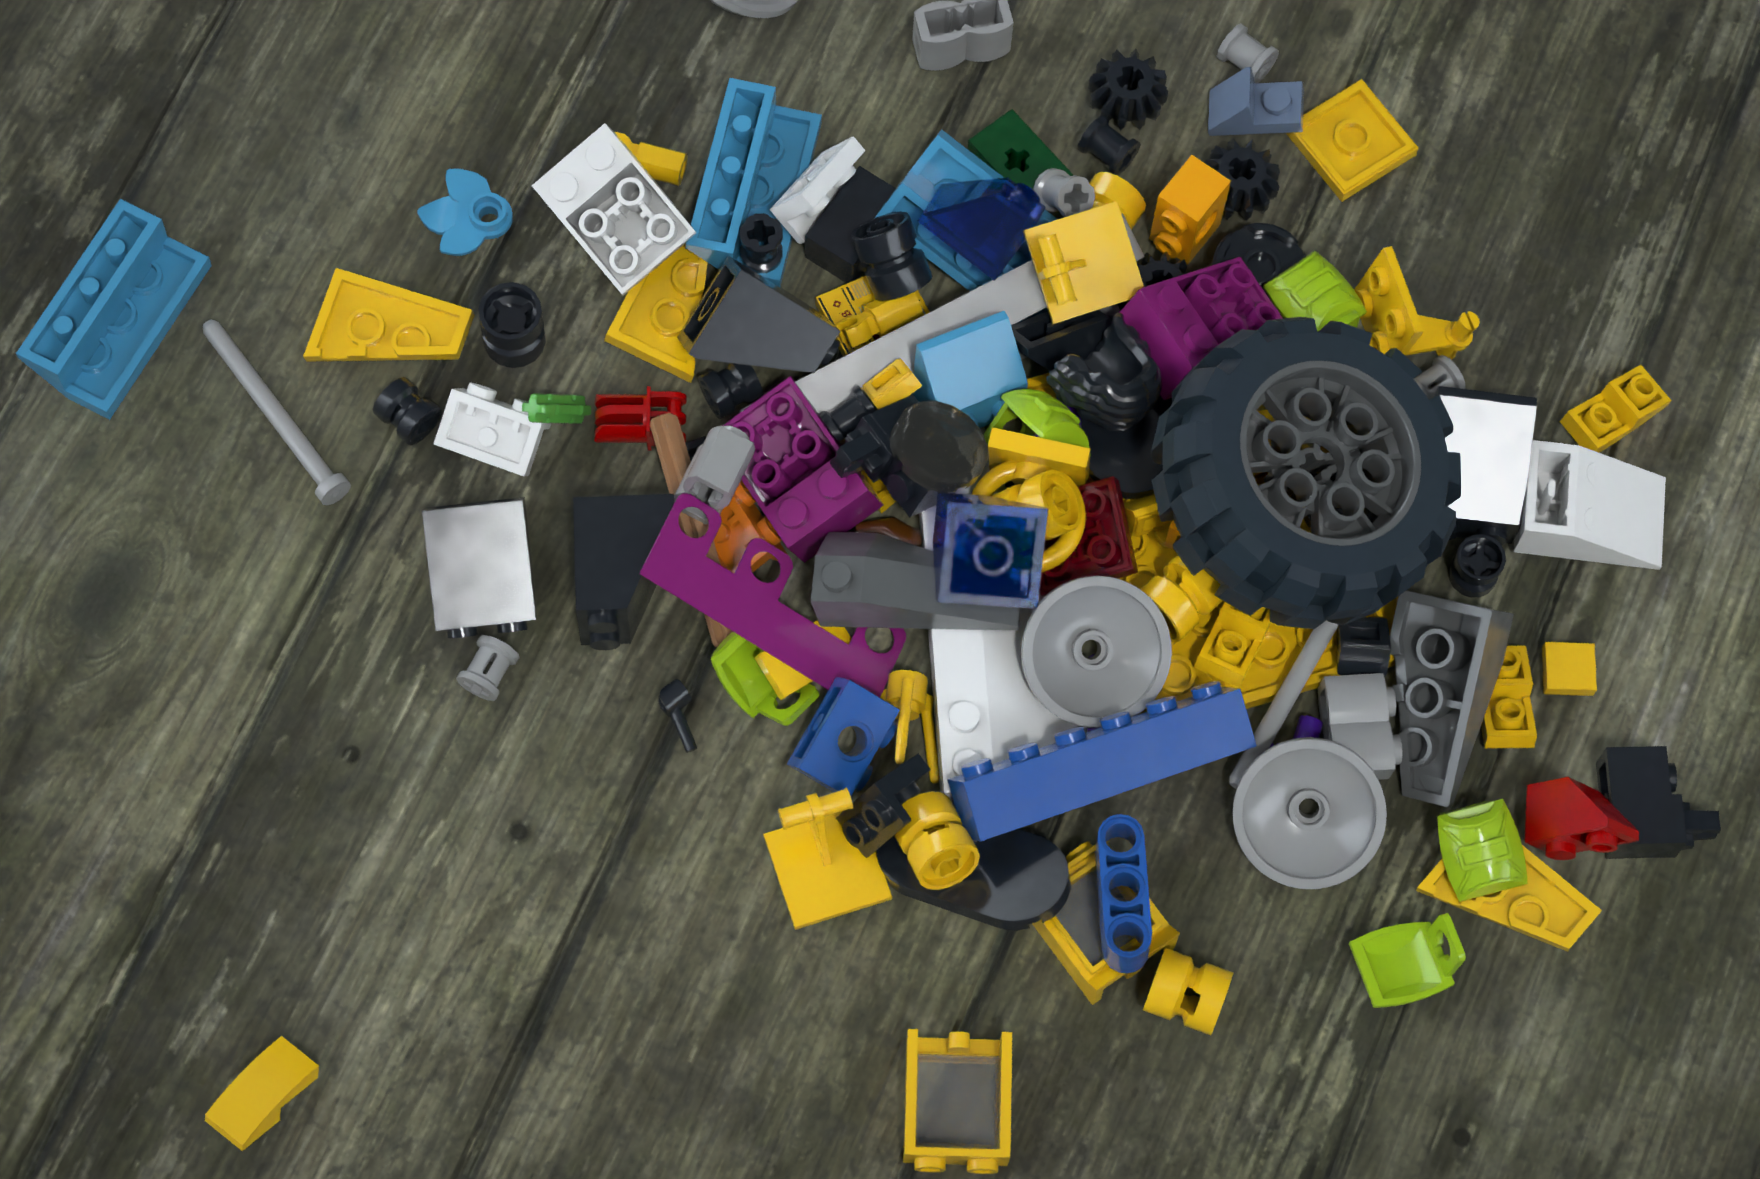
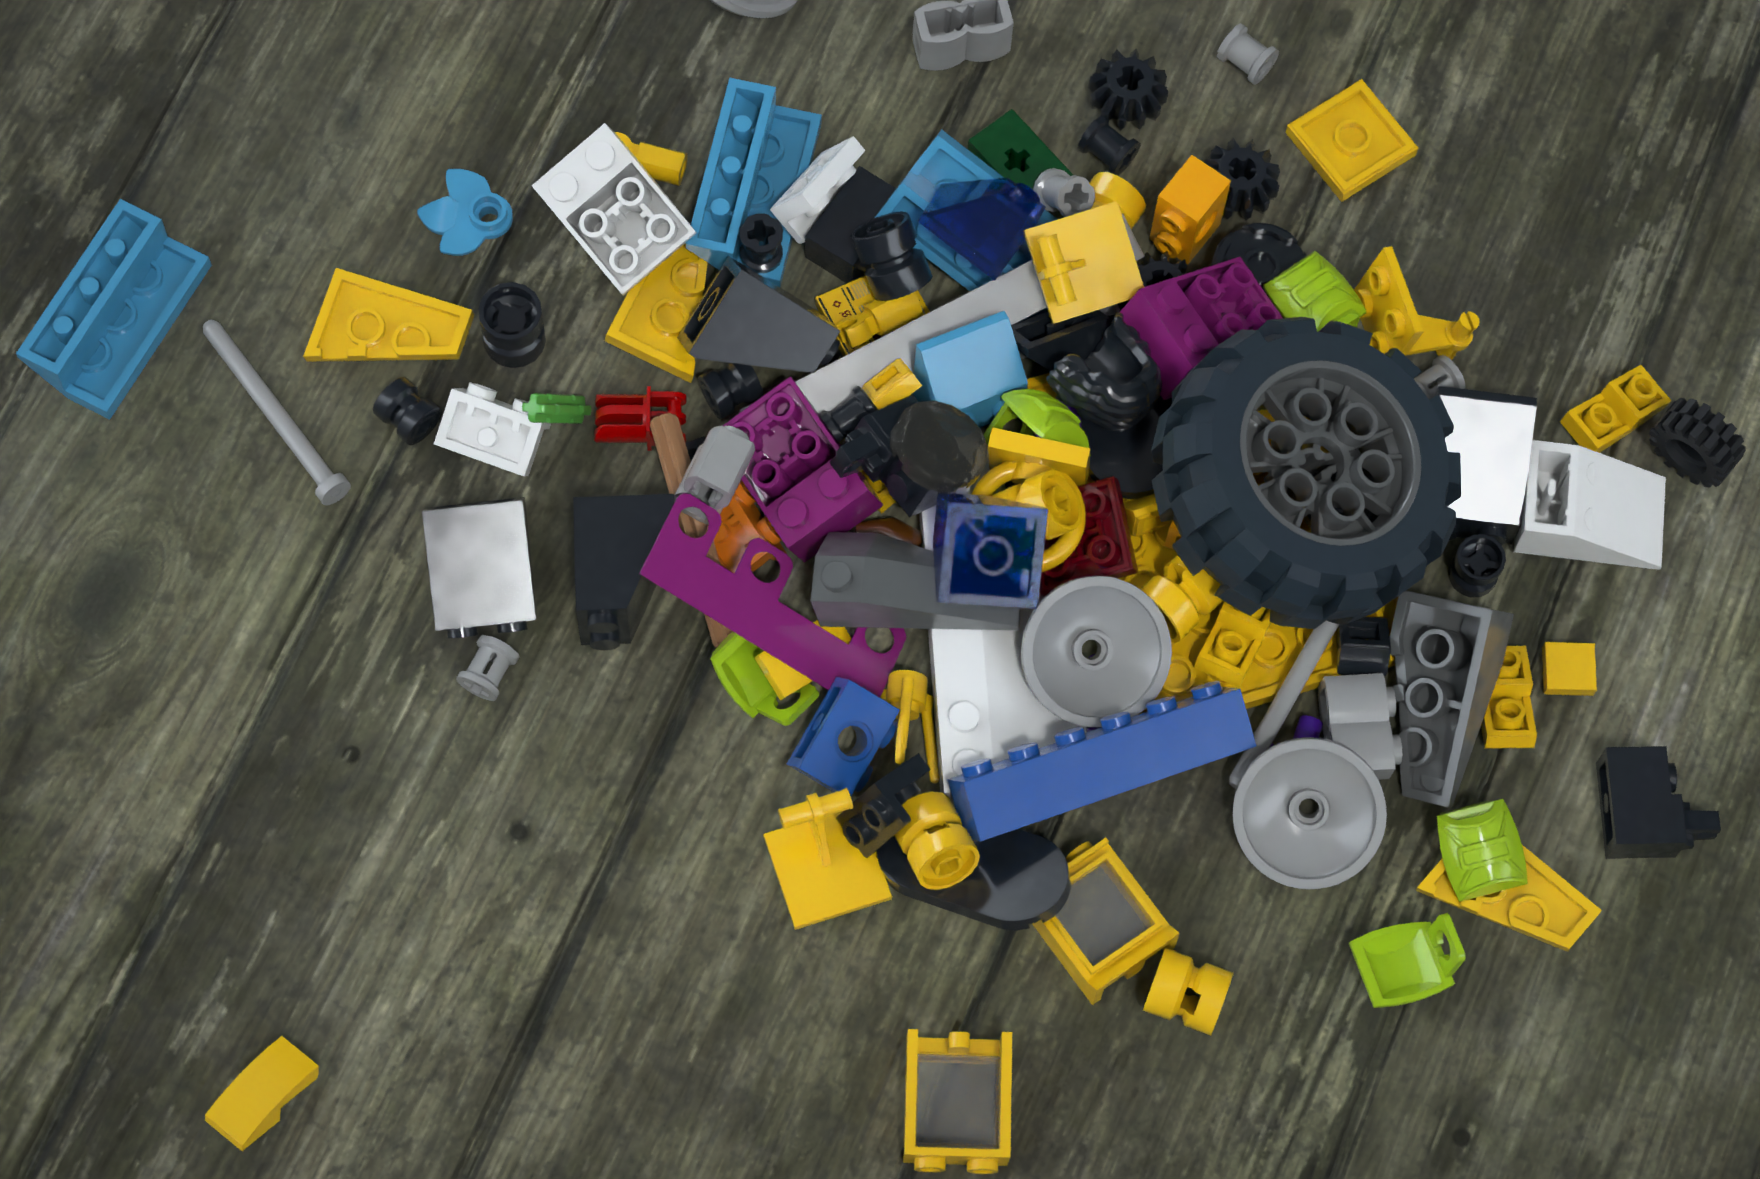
black hand [658,679,697,753] -> none
blue beam [1095,814,1152,974] -> none
sand blue slope [1208,67,1304,136] -> none
red slope [1525,777,1639,860] -> none
none -> black tyre [1649,398,1746,488]

